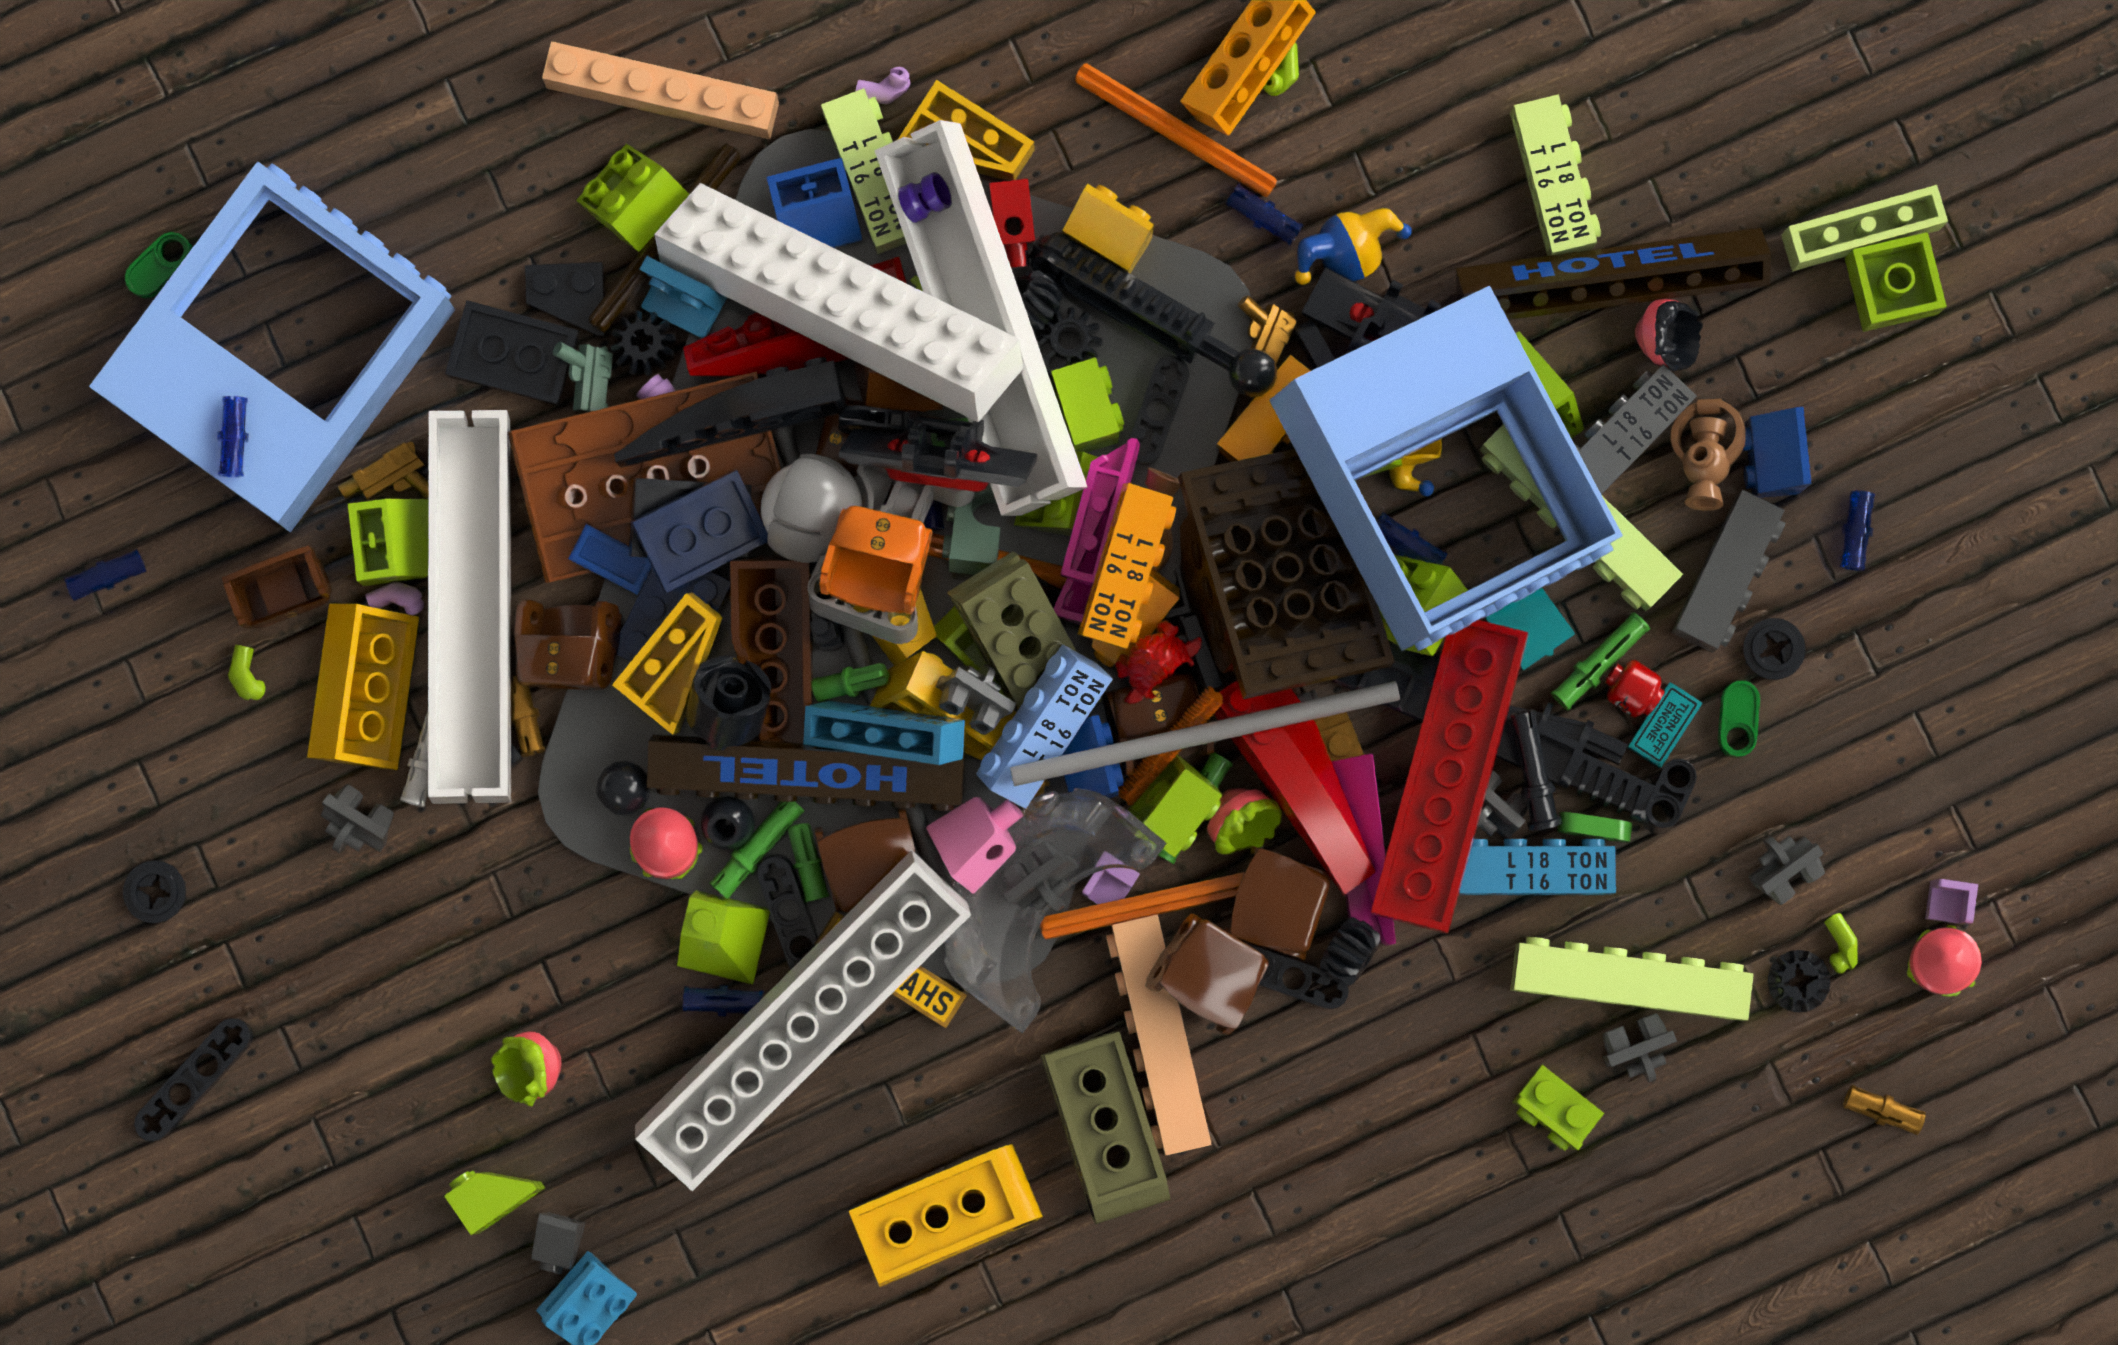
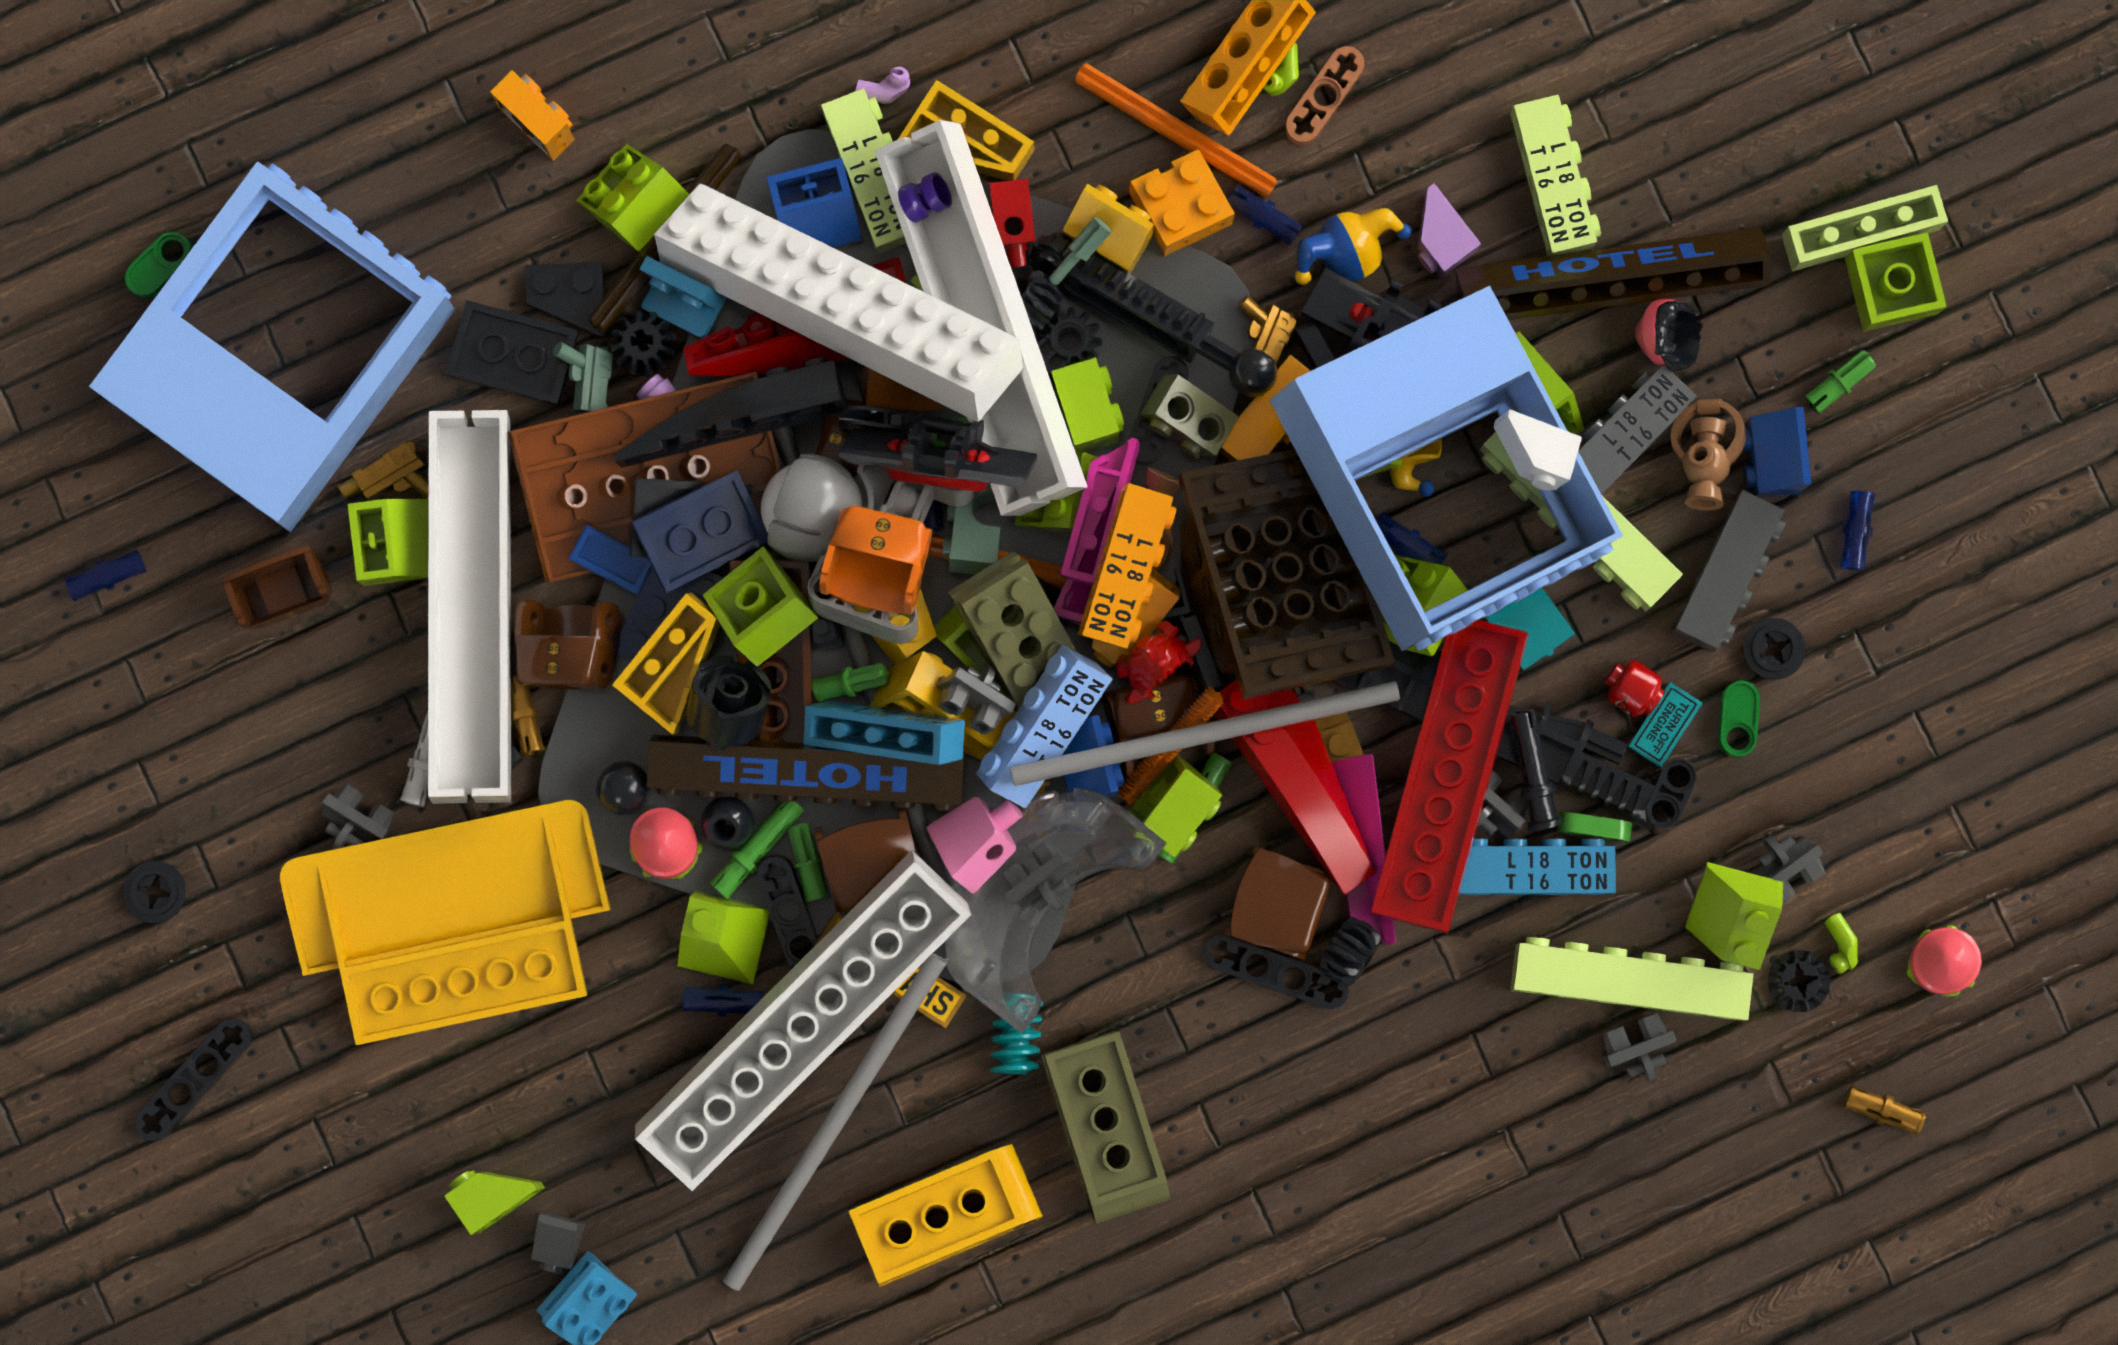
clear blue pin [217,396,249,478] -> none
lime arm [228,645,266,701] -> none
yellow slope [307,604,419,770] -> none
lavender arm [365,582,424,615] -> none
lime hair [491,1031,562,1106] -> none
light nougat brick [542,41,779,139] -> none
orange axle [1039,872,1245,940] -> none
lavender panel [1081,853,1140,905] -> none
light nougat brick [1106,914,1212,1156] -> none
reddish brown piece [1145,913,1269,1035] -> none
lime hair [1207,788,1282,855] -> none
lime bracket [1512,1065,1604,1152] -> none
bright green pin [1551,612,1650,710] -> none
lavender panel [1925,879,1978,925] -> none
none -> yellow slope [280,800,611,1045]
none -> light orange piece [490,70,575,161]
none -> lime slope [703,546,818,667]
none -> light grey piece [723,953,947,1291]
none -> teal piece [989,994,1043,1075]
none -> sand green axle [1049,216,1112,285]
none -> light orange piece [1129,149,1235,257]
none -> olive brick [1140,374,1239,459]
none -> nougat beam [1285,46,1364,146]
none -> lavender slope [1418,183,1481,278]
none -> white slope [1494,410,1582,491]
none -> lime slope [1685,862,1783,970]
none -> bright green axle [1803,350,1876,415]

